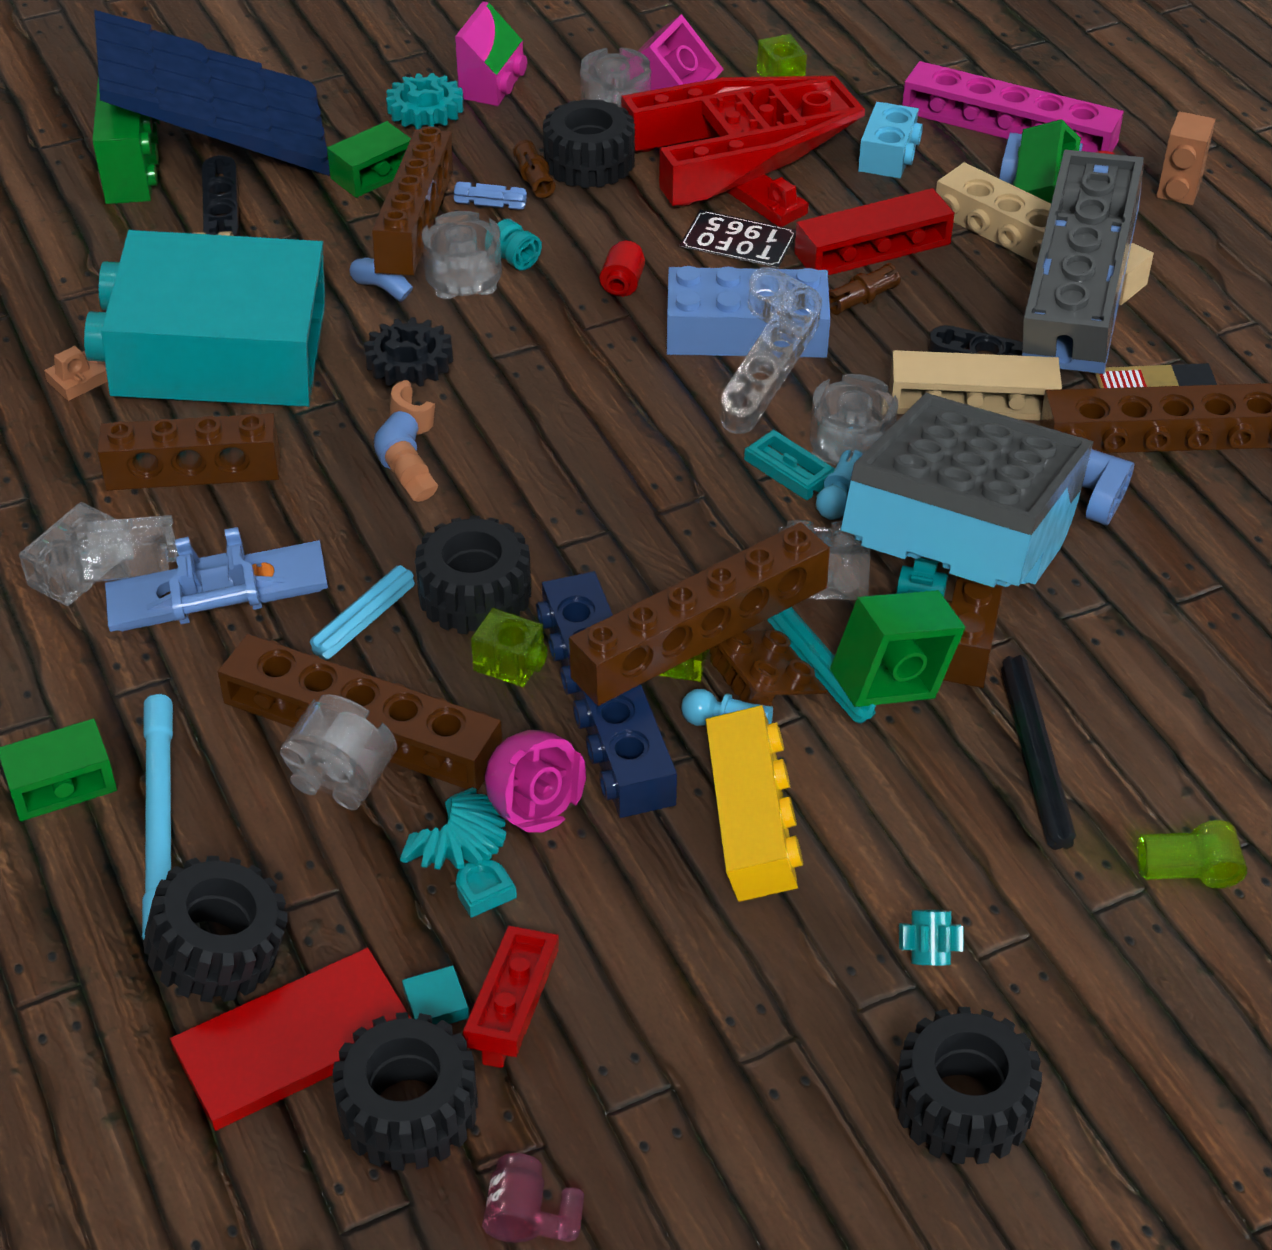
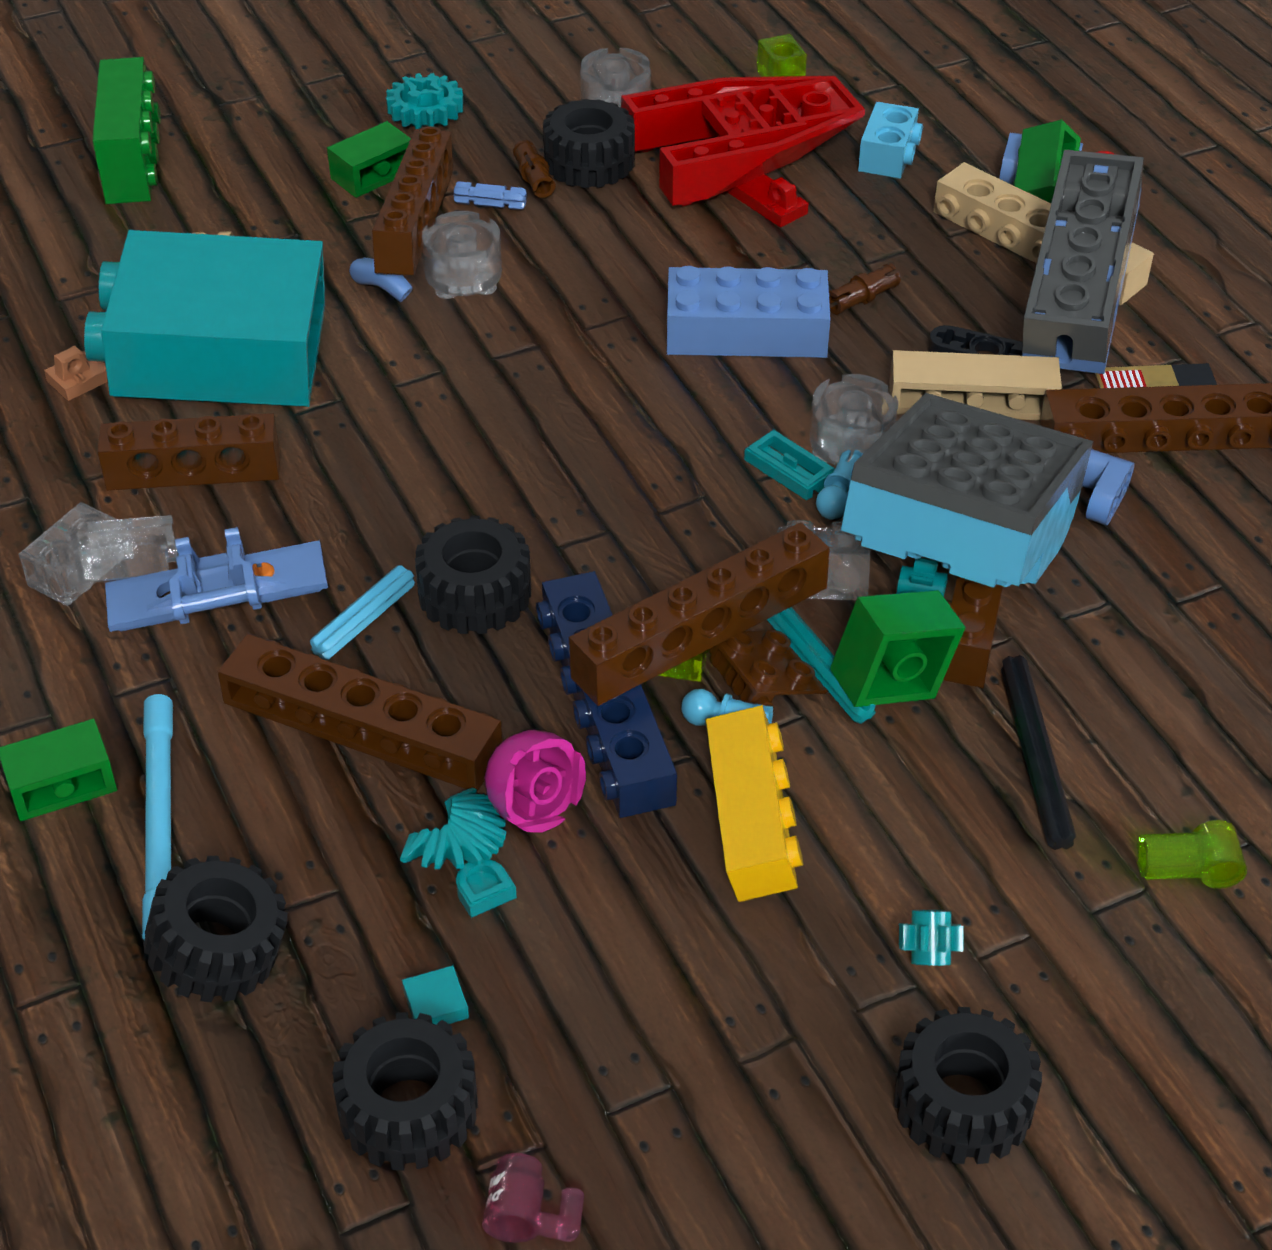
dark blue piece [94,10,330,176] -> none
red tile [170,947,411,1131] -> none
black beam [202,155,240,236] -> none
clear brick [280,694,397,810] -> none
black gear [364,317,453,387] -> none
nougat piece [374,380,438,502] -> none
dark pink slope [455,1,527,106] -> none
red hinge [463,925,559,1068] -> none
clear neon green brick [471,608,548,688] -> none
teal wheel [488,219,542,270] -> none
red brick [599,240,645,297] -> none
dark pink slope [623,14,724,92] -> none
black sticker [679,209,796,268] -> none
clear beam [720,267,822,434] -> none
red brick [794,188,955,275] -> none
dark pink brick [902,61,1124,152] -> none
nougat brick [1156,111,1216,205] -> none

